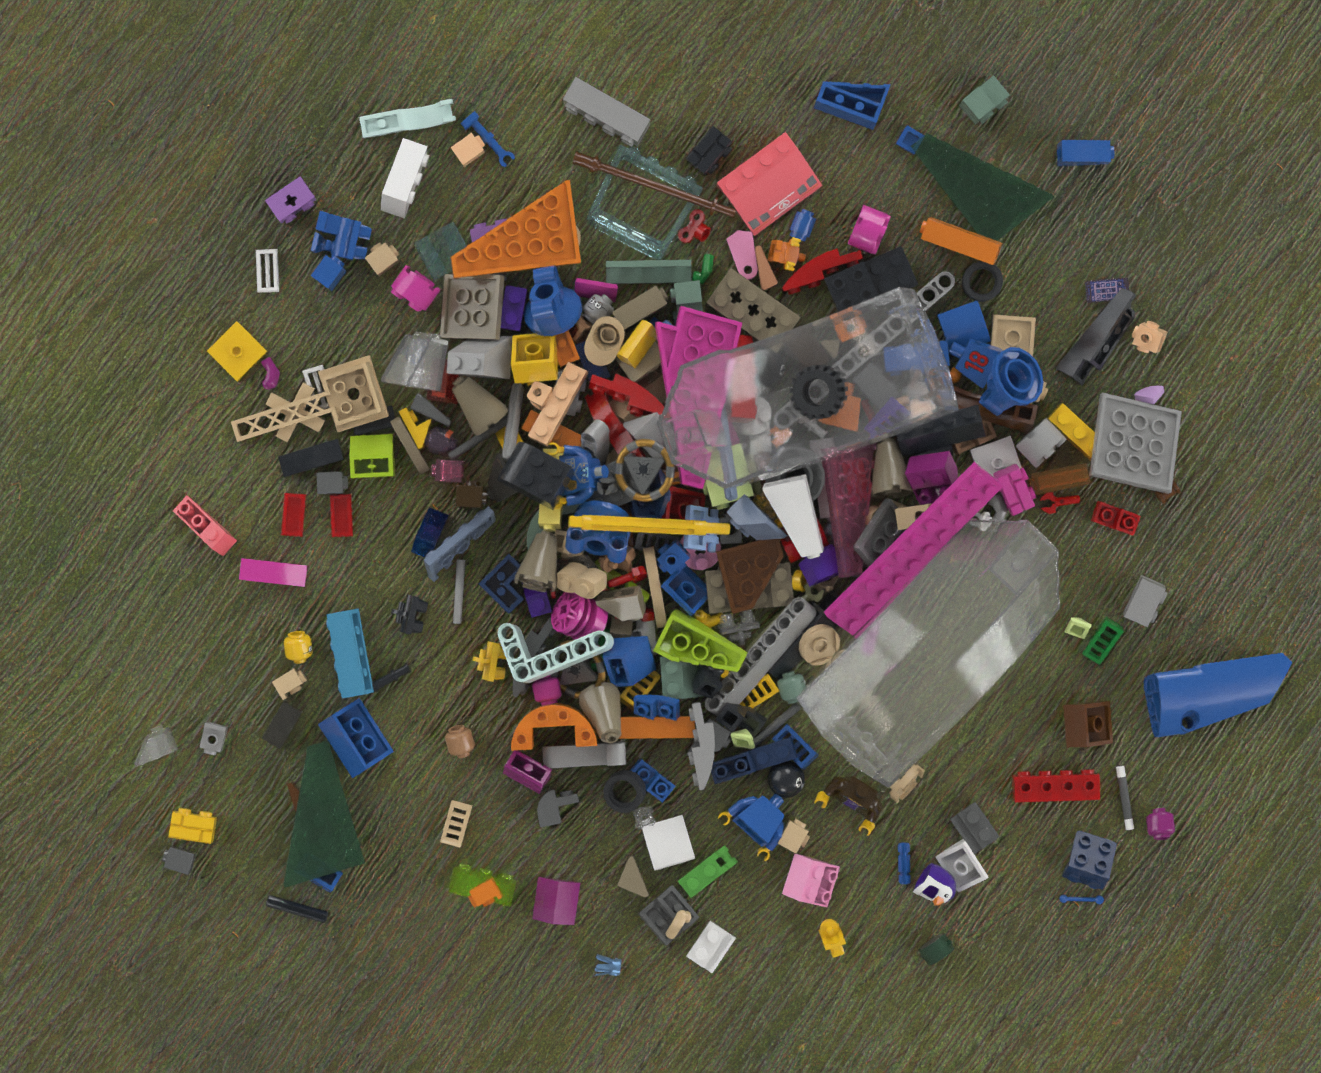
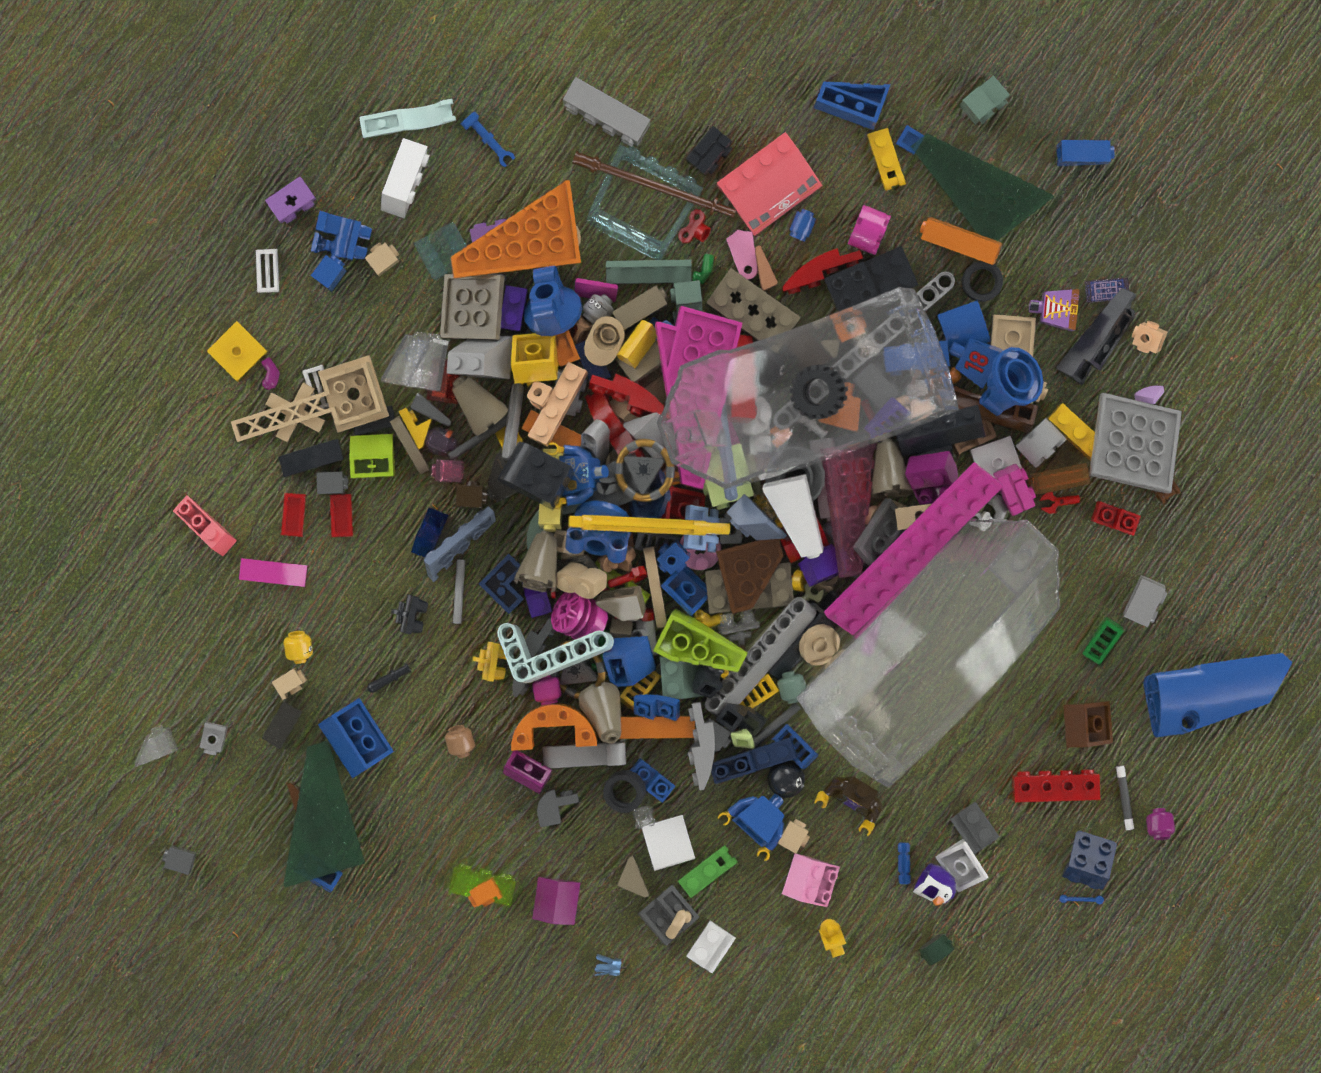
yellow brick [169,808,217,844] -> none
black axle [266,895,328,923] -> none
dark azure brick [326,608,374,698] -> none
dark pink brick [391,265,441,312] -> none
tan slope [440,800,473,848] -> none
light nougat brick [451,133,485,167] -> none
orange piece [767,237,806,271] -> none
tan plate [889,763,925,803] -> none
yellowish green slope [1065,617,1092,639] -> none
none -> yellow plate [867,128,906,191]
none -> torso [1029,289,1079,331]

